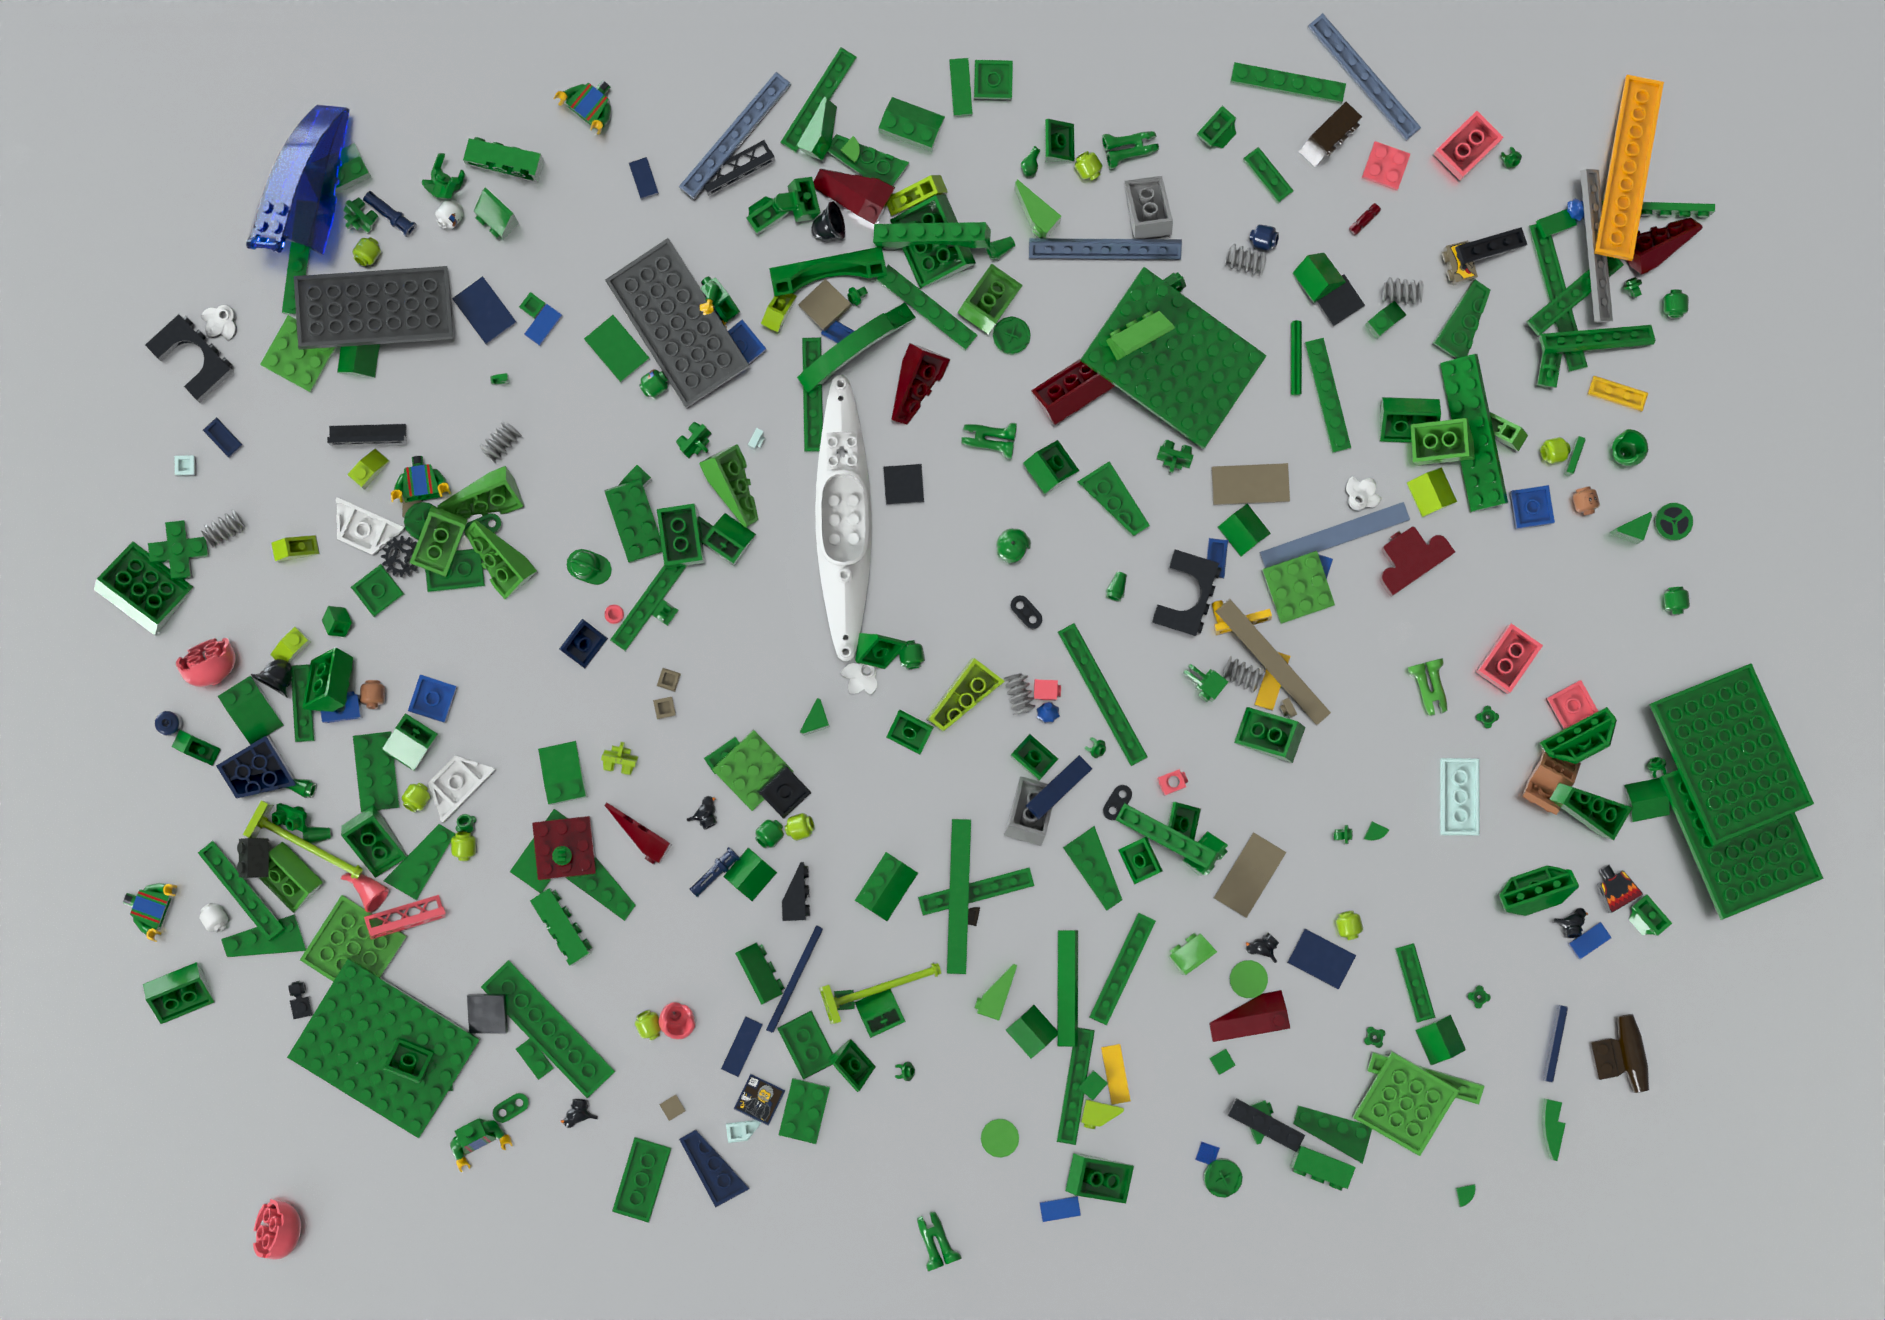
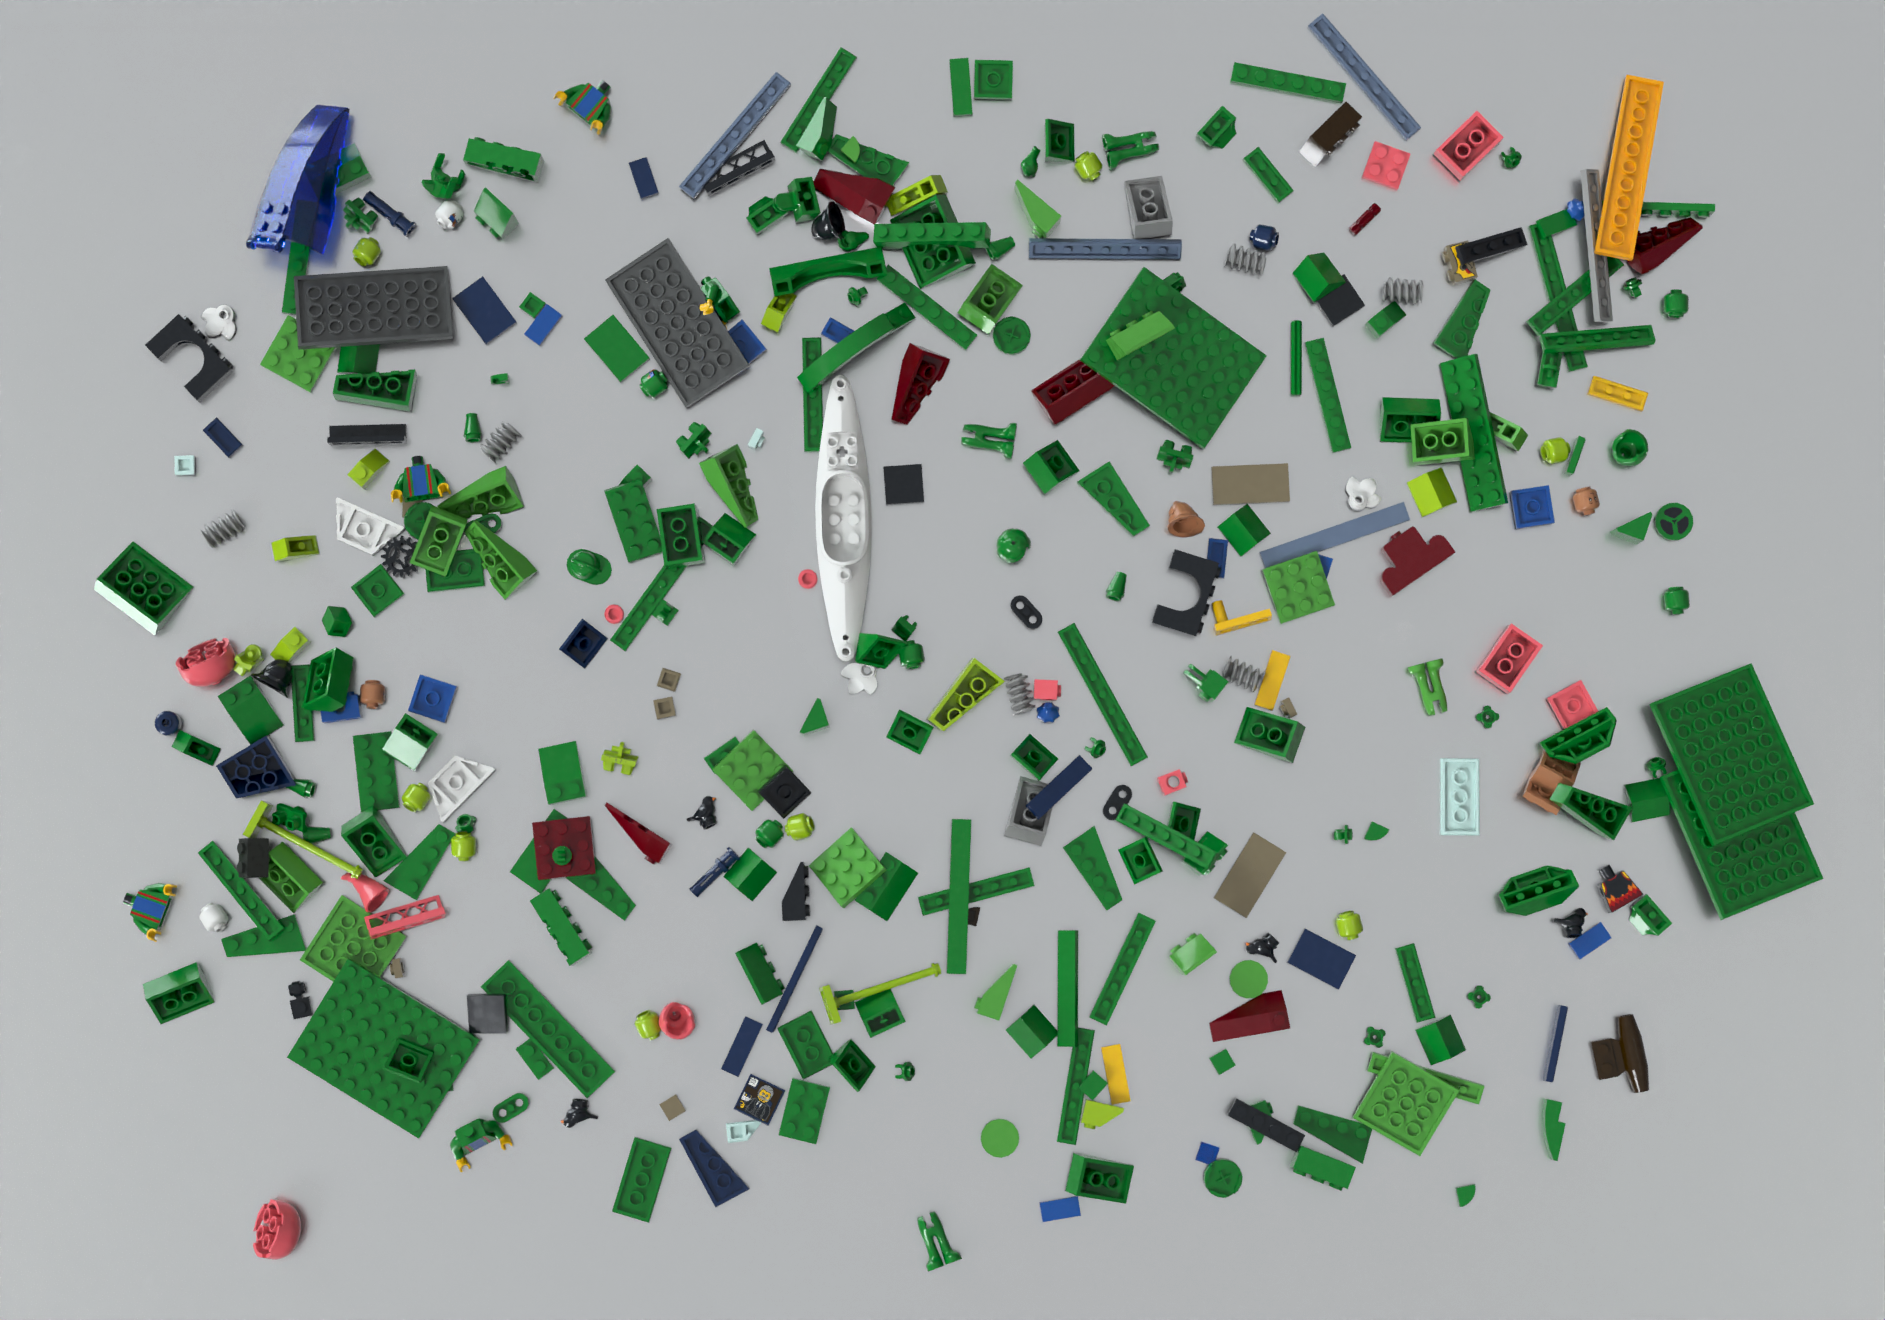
green plate [148,520,208,580] -> none
dark tan tile [798,279,852,332] -> none
green slope [878,97,945,152] -> none
dark tan tile [1215,598,1331,725] -> none
none -> lime hips [233,644,264,676]
none -> green wedge [333,369,417,412]
none -> dark tan plate [390,958,405,978]
none -> green cone [463,413,483,443]
none -> coral tile [798,569,818,589]
none -> bright green plate [809,827,887,908]
none -> green animal [838,230,869,251]
none -> green tile [891,615,917,641]
none -> nougat piece [1167,501,1205,537]

